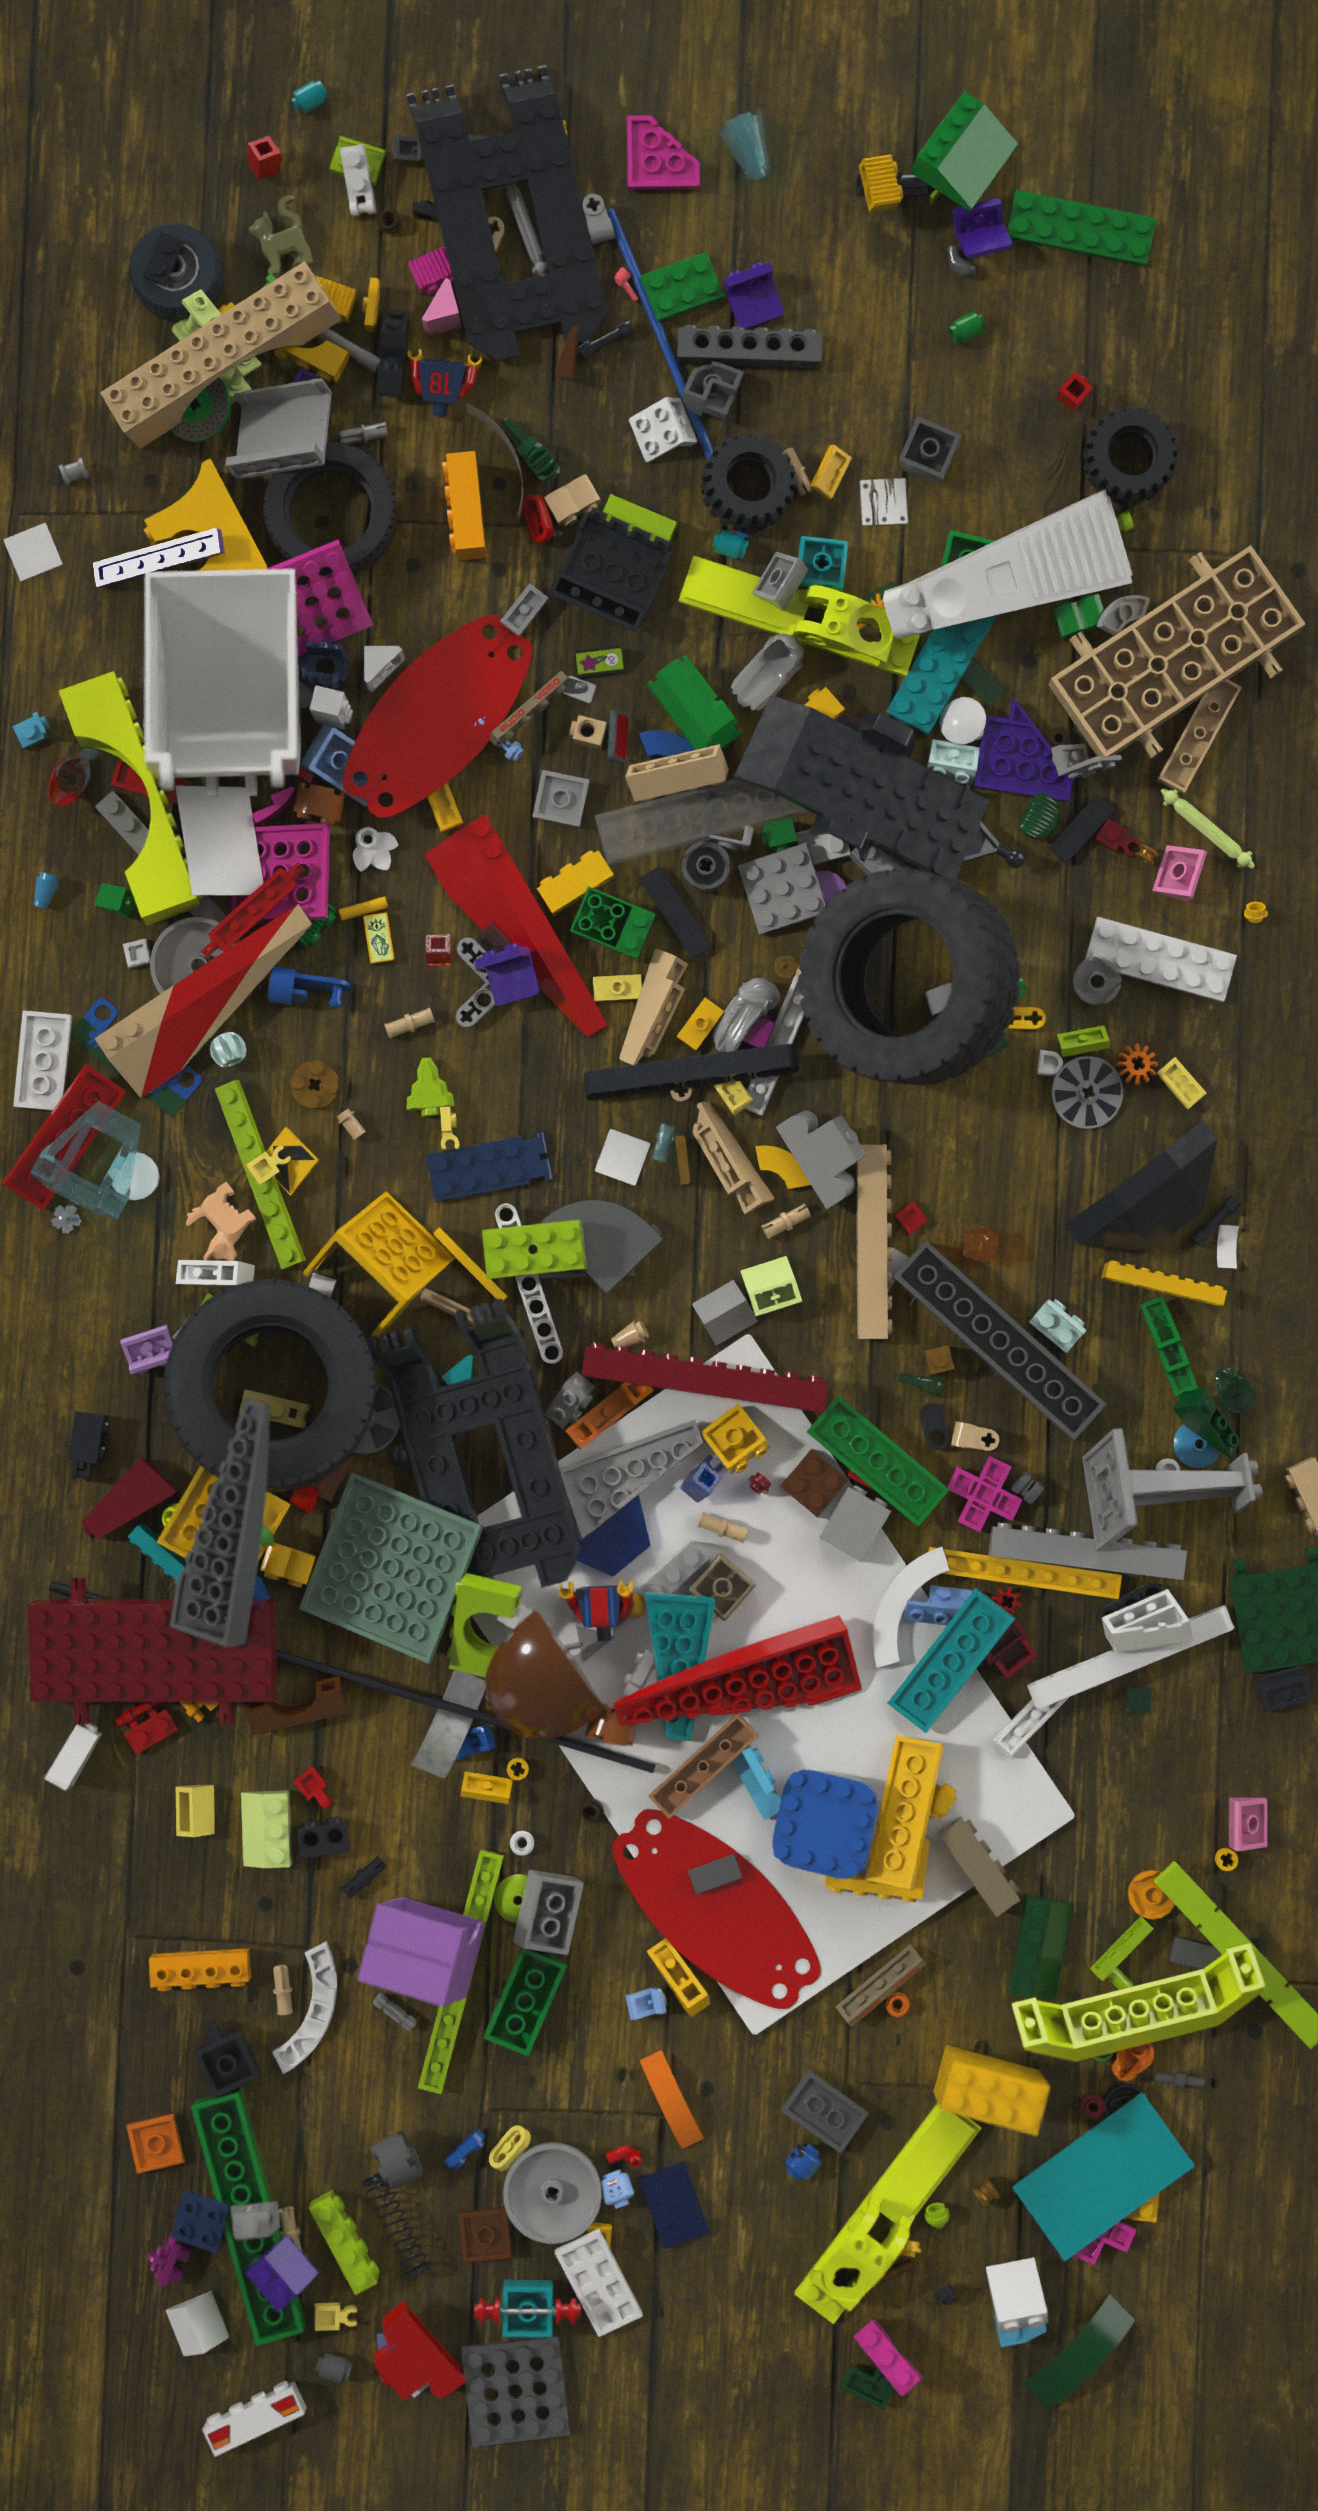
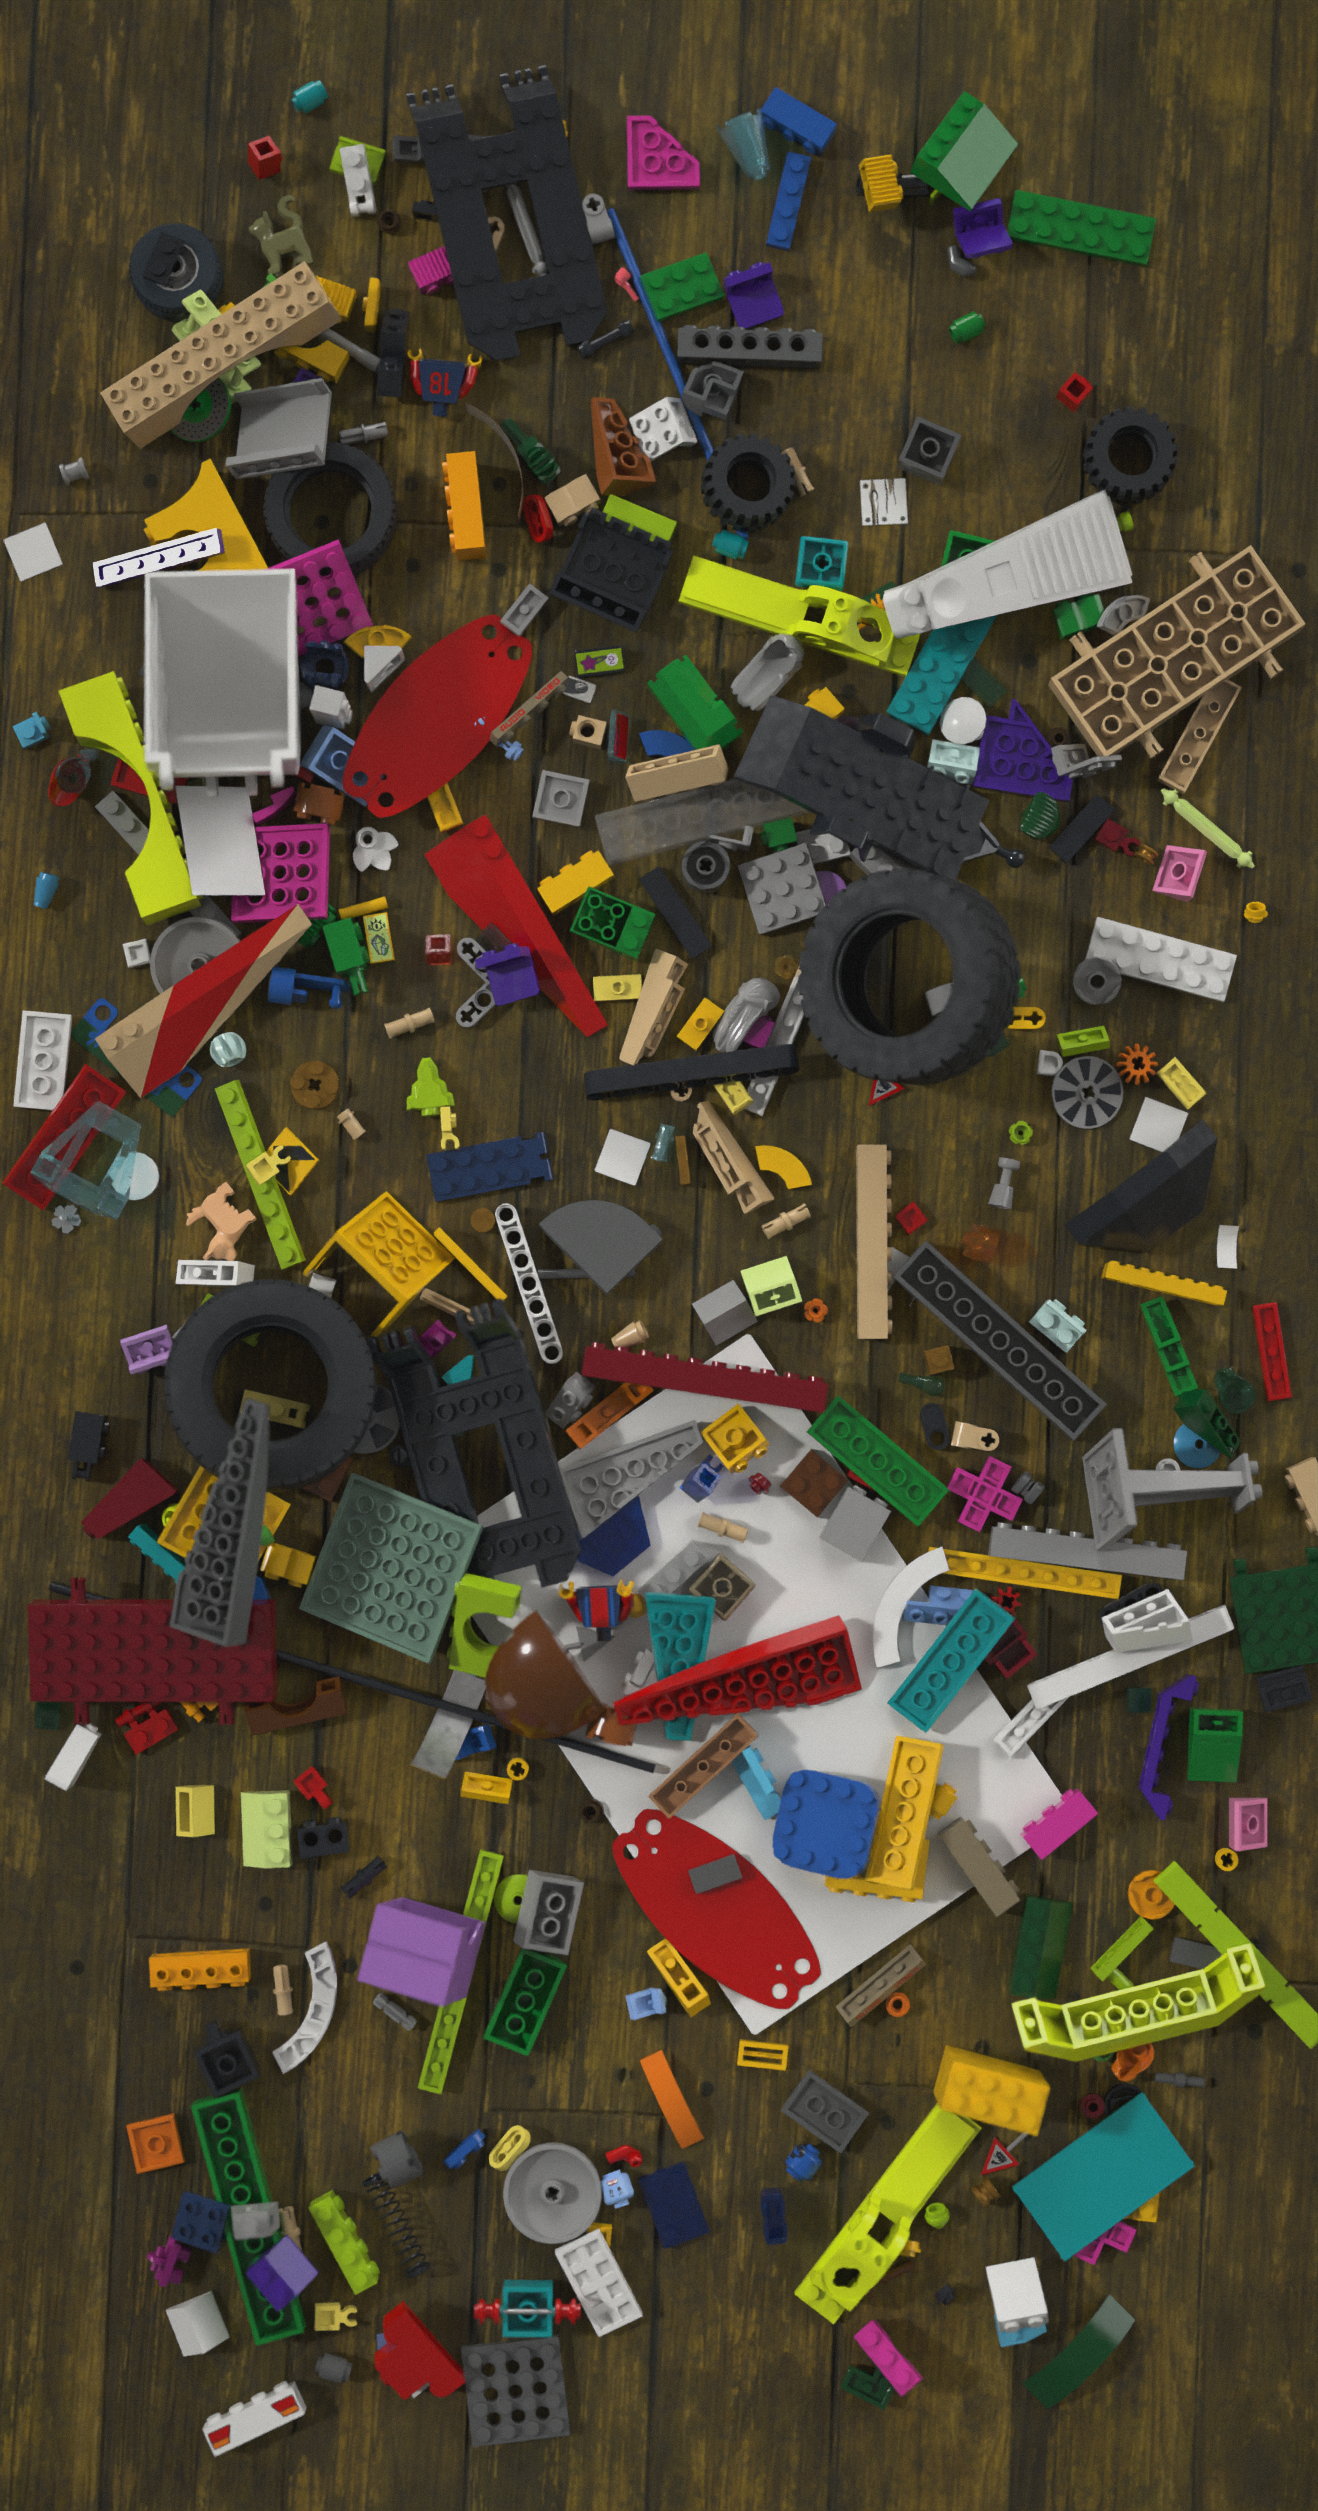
green brick [94,883,136,918] -> none
red plate [200,862,304,958] -> none
red tile [289,1486,320,1513] -> none
bright pink slope [422,278,461,336] -> none
reddish brown plate [458,2207,512,2263] -> none
lime brick [482,1220,587,1279] -> none
white plate [510,1831,534,1856] -> none
reddish brown slope [554,325,580,378] -> none
light grey slope [752,552,808,611] -> none
light grey brick [776,1110,866,1209] -> none
yellow plate [810,445,852,500] -> none
black bar [1191,1195,1241,1247] -> none
none -> clear green slope [34,1702,61,1730]
none -> green brick [323,918,370,996]
none -> yellow tile [344,625,412,659]
none -> magenta hips [418,1319,456,1359]
none -> pearl gold tile [471,1208,495,1233]
none -> dark orange wedge [591,397,656,497]
none -> yellow tile [737,2039,788,2071]
none -> blue brick [760,87,837,156]
none -> clear blue brick [760,2187,788,2245]
none -> blue plate [766,152,811,252]
none -> orange plate [804,1299,828,1322]
none -> piece [868,1080,905,1106]
none -> piece [981,2119,1042,2175]
none -> light grey piece [988,1157,1020,1210]
none -> lime plate [1009,1121,1033,1145]
none -> dark pink brick [1021,1788,1098,1860]
none -> white sticker [1130,1097,1188,1152]
none -> dark purple slope [1138,1674,1199,1820]
none -> green slope [1187,1707,1243,1783]
none -> red tile [1252,1302,1292,1401]

